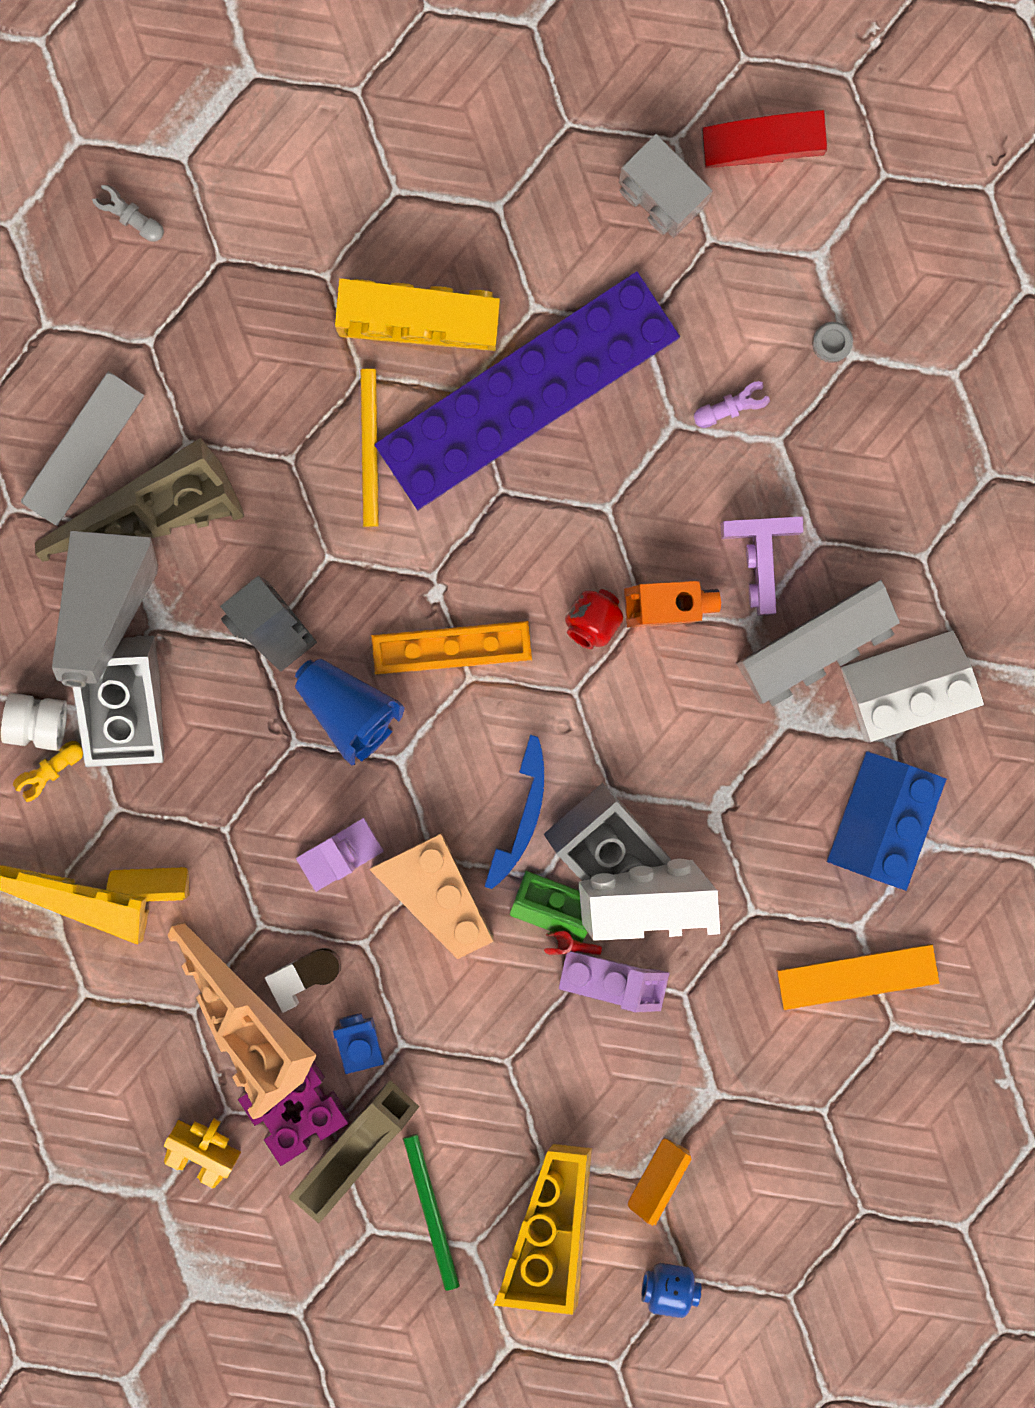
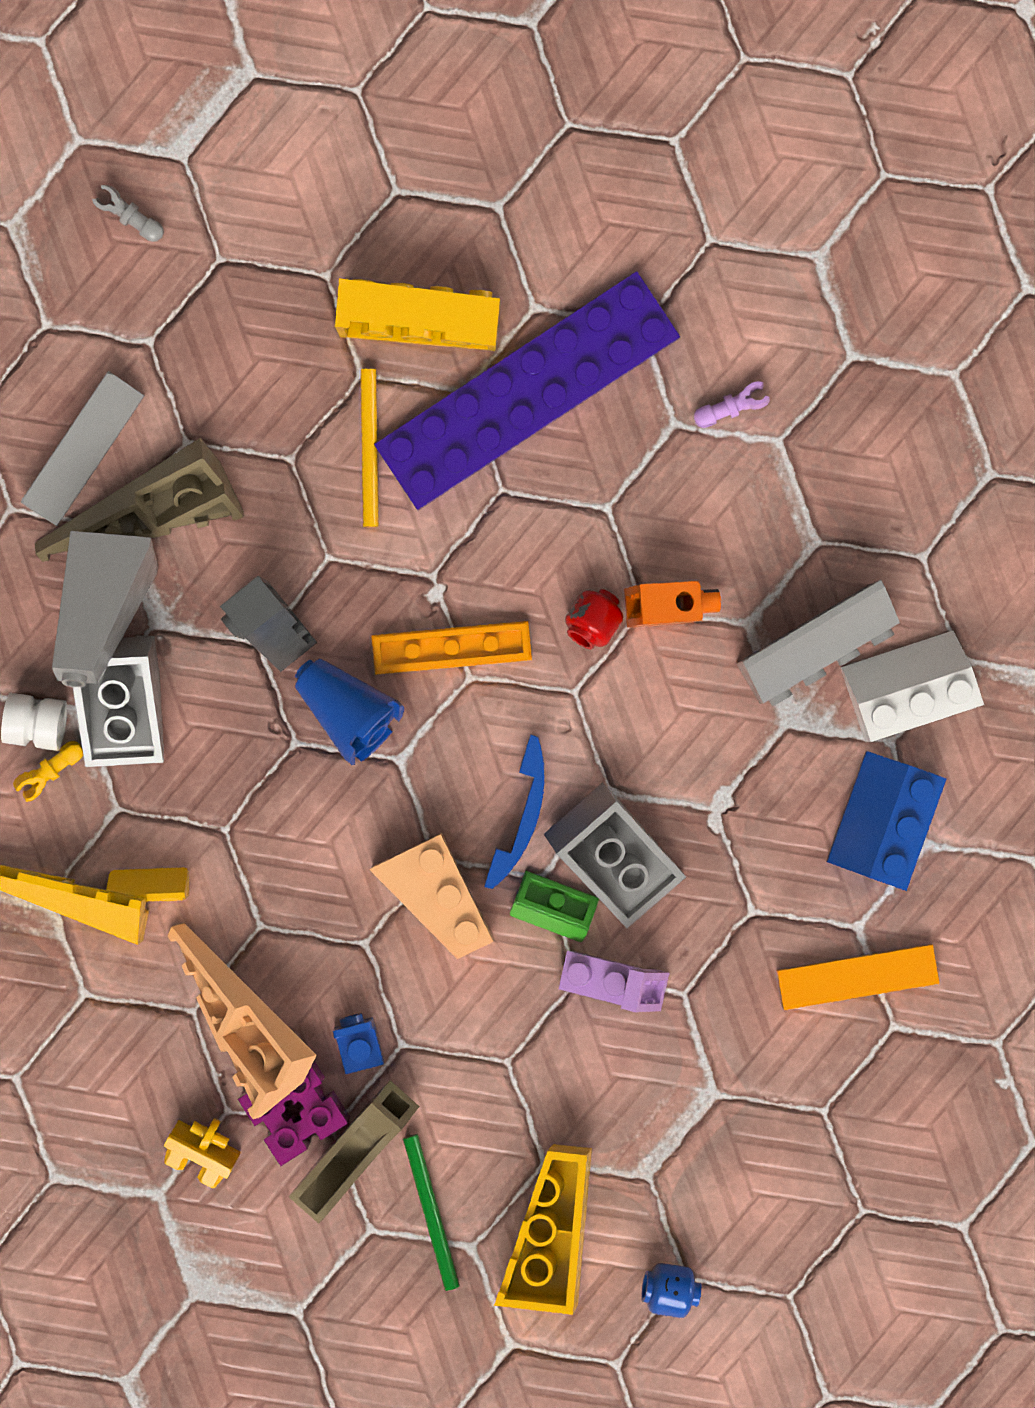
leg [265,948,341,1013] -> none
lavender bracket [296,818,384,892] -> none
red hand [544,931,602,955] -> none
white wedge [579,859,720,940] -> none
light grey brick [619,134,713,238] -> none
light orange slope [628,1138,692,1226] -> none
red slope [702,110,827,168] -> none
lavender bracket [720,517,804,616] -> none
light grey tile [812,322,853,363] -> none

